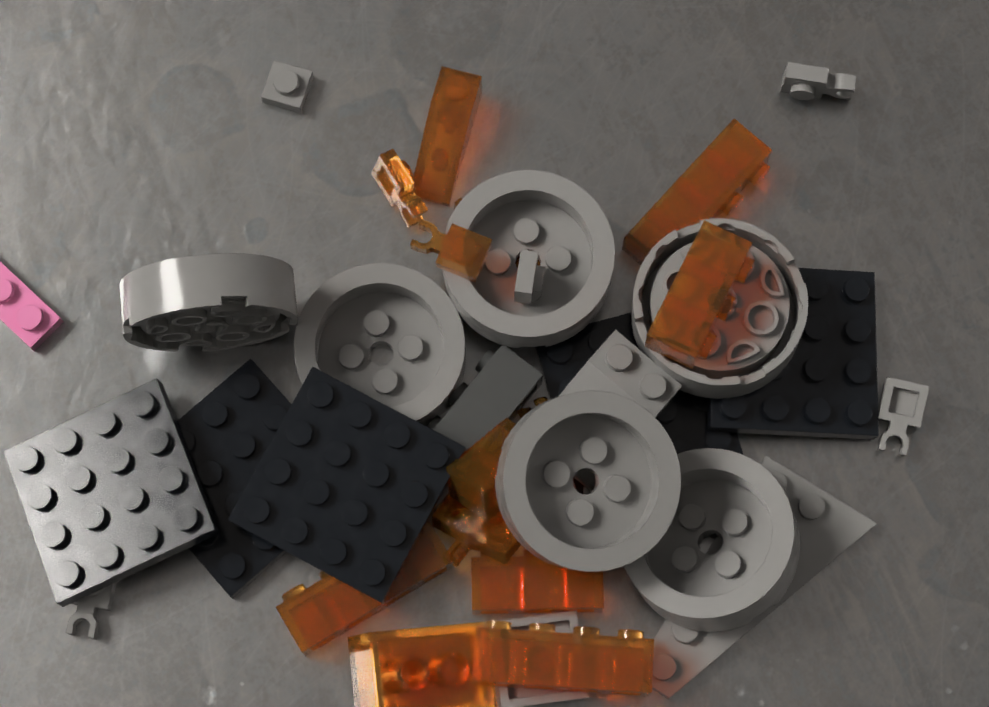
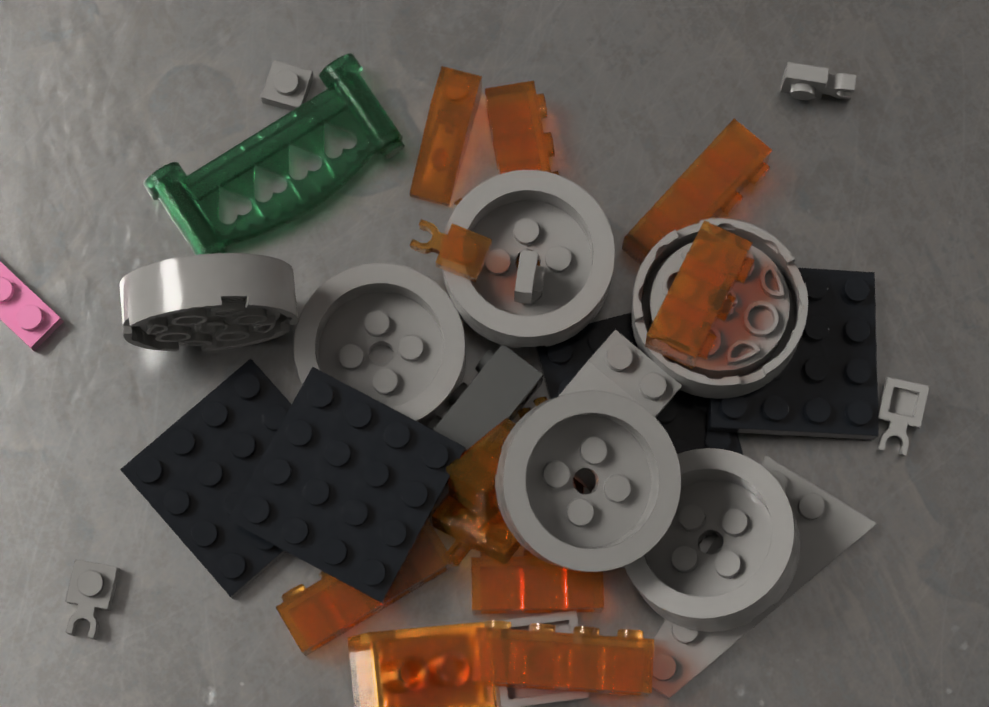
plate [3,378,220,607] -> none
clear orange plate [371,149,428,228] -> none
none -> clear green piece [143,53,405,255]
none -> clear orange brick [485,80,559,175]

